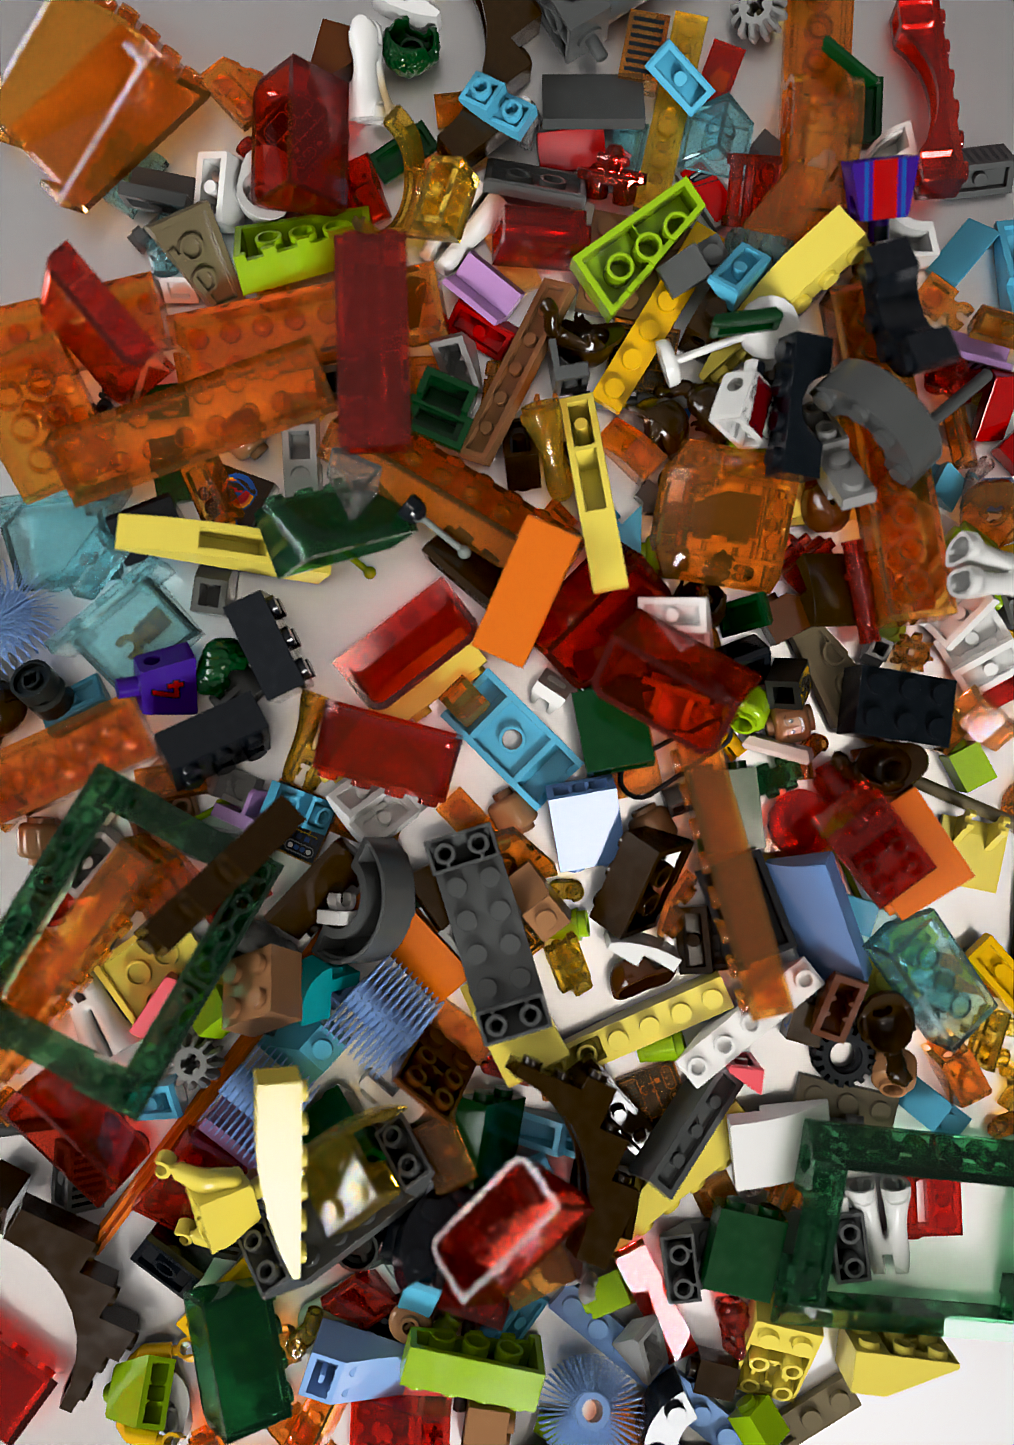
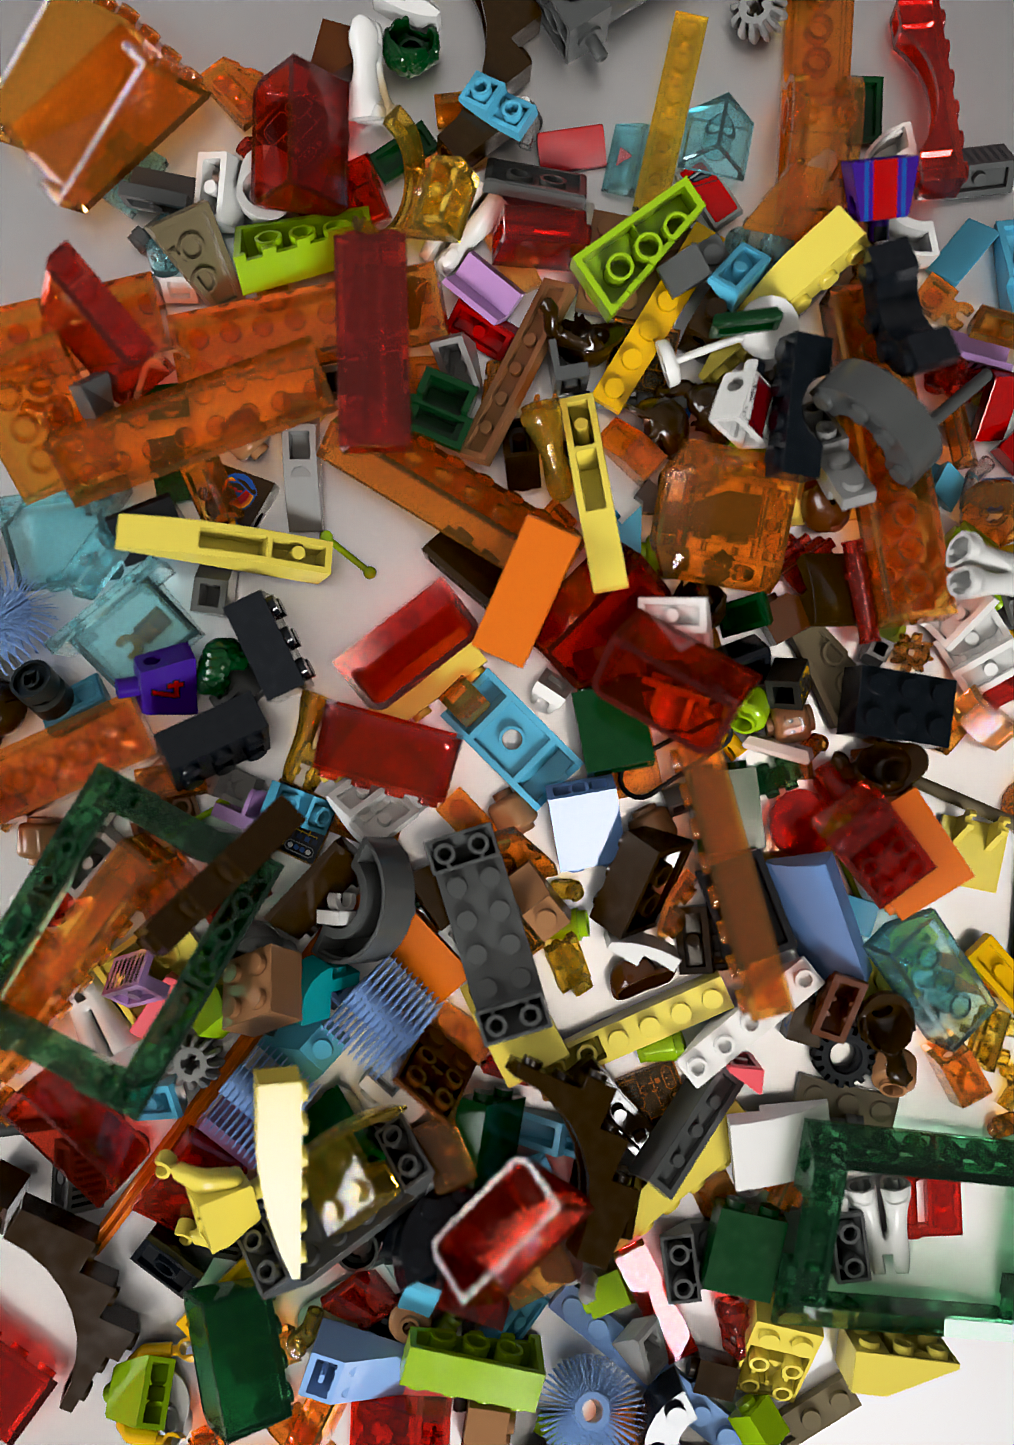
clear green windscreen [254,474,419,579] -> none
clear slope [326,447,383,520] -> none
hinge [396,493,471,559] -> none
dark grey tile [542,74,646,130] -> none
clear red hips [577,143,647,207] -> none
clear orange panel [618,9,671,98] -> none
medium azure slope [644,38,716,117] -> none
clear red tile [699,38,746,117] -> none
clear red plate [721,153,783,228] -> none
dark grey piece [748,129,781,171] -> none
dark green tile [821,35,880,90] -> none
medium azure slope [898,1077,972,1146] -> none
lime brick [938,738,997,793] -> none
none -> dark grey slope [68,371,114,419]
none -> lavender panel [102,948,171,1008]

